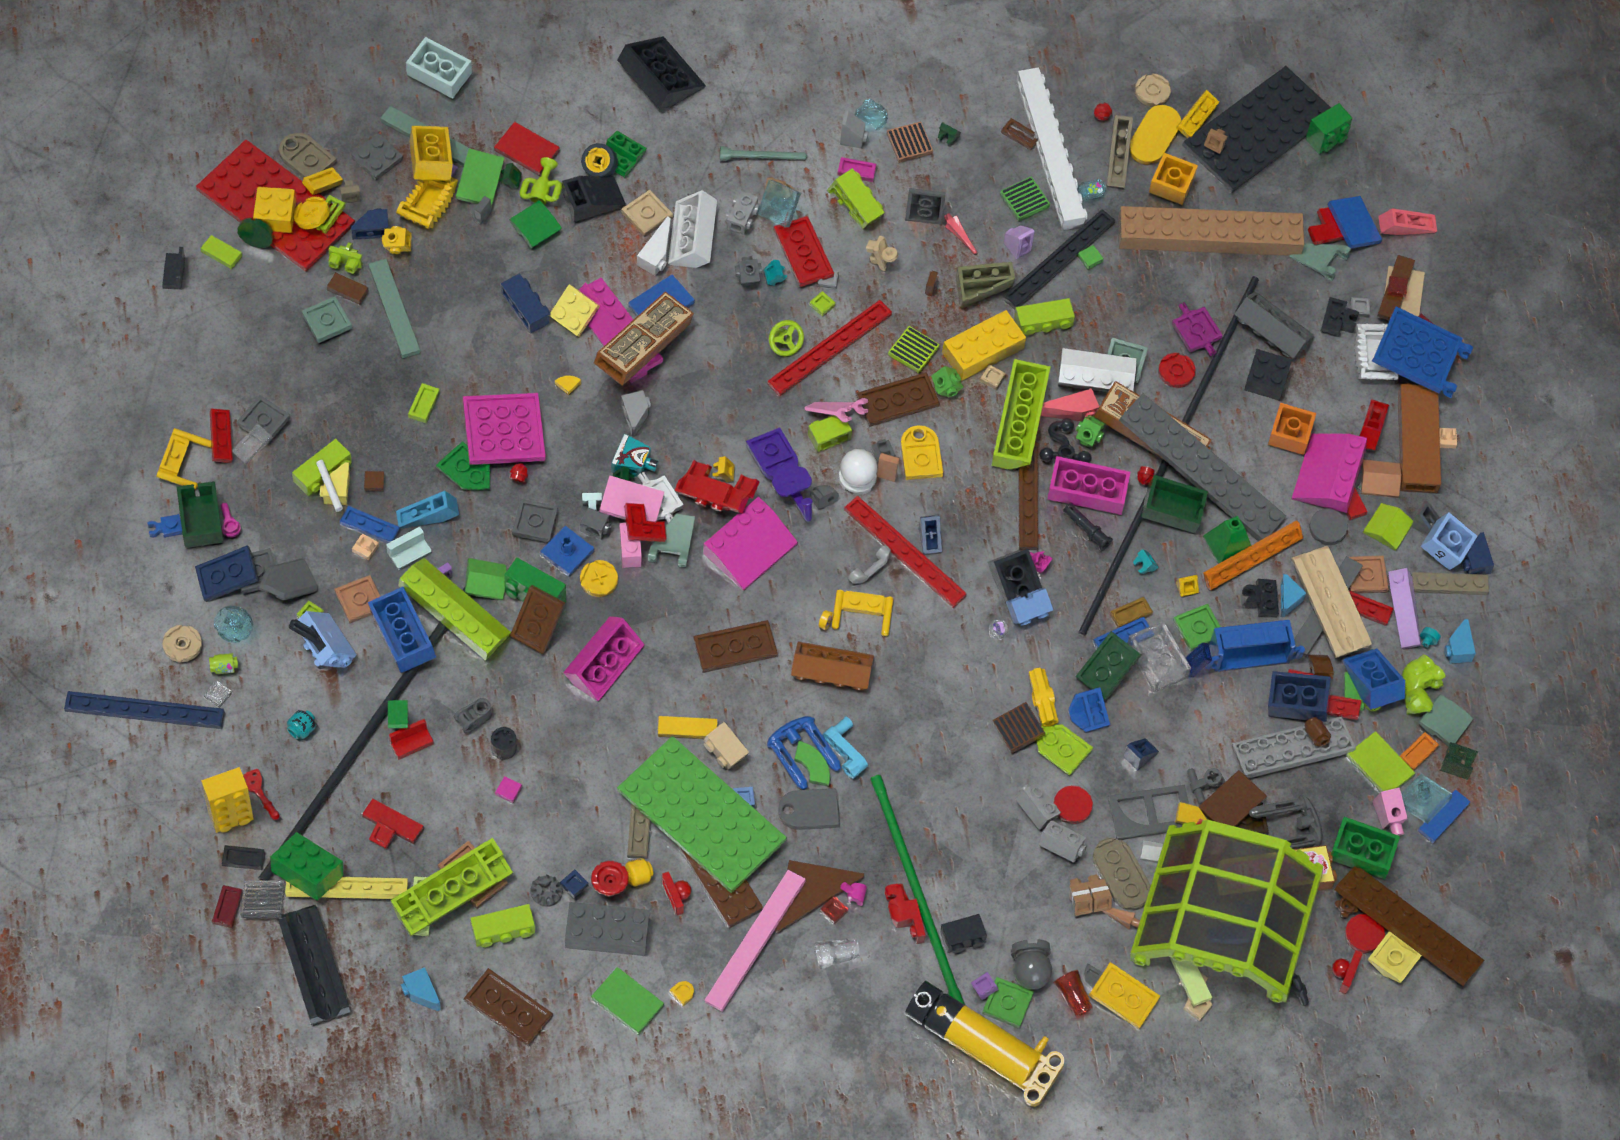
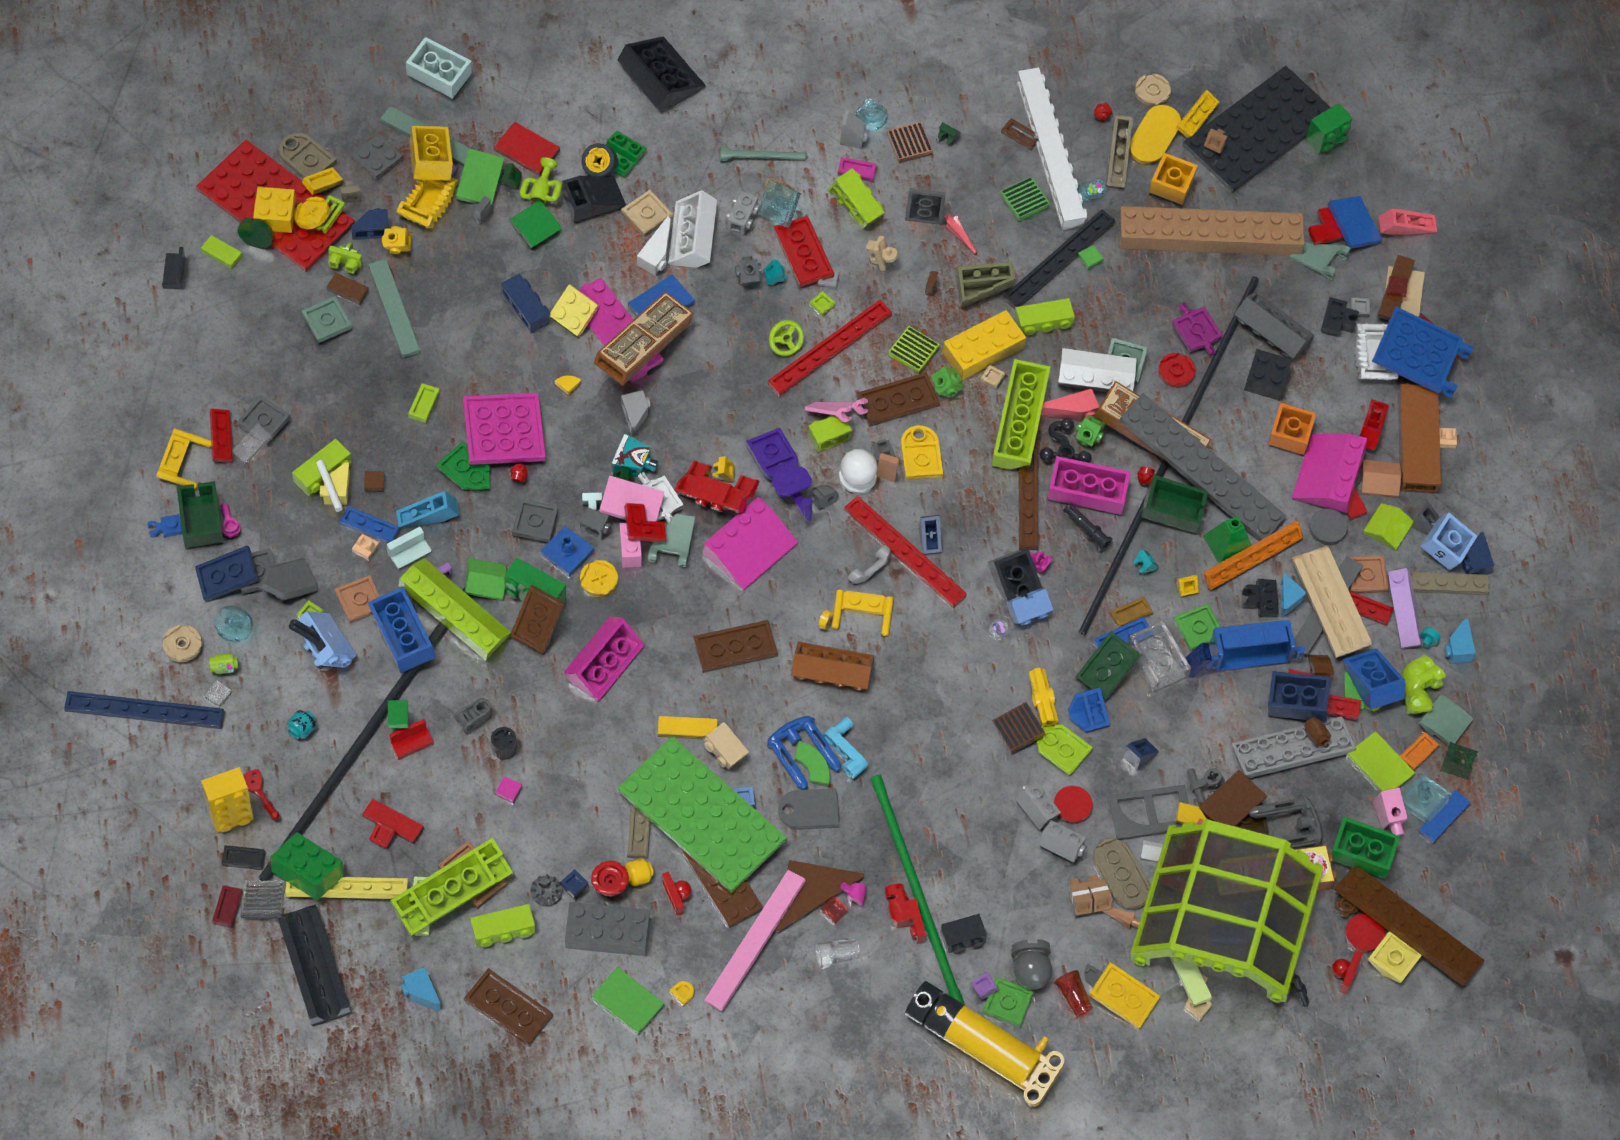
lavender slope [1004,225,1035,259] -> none

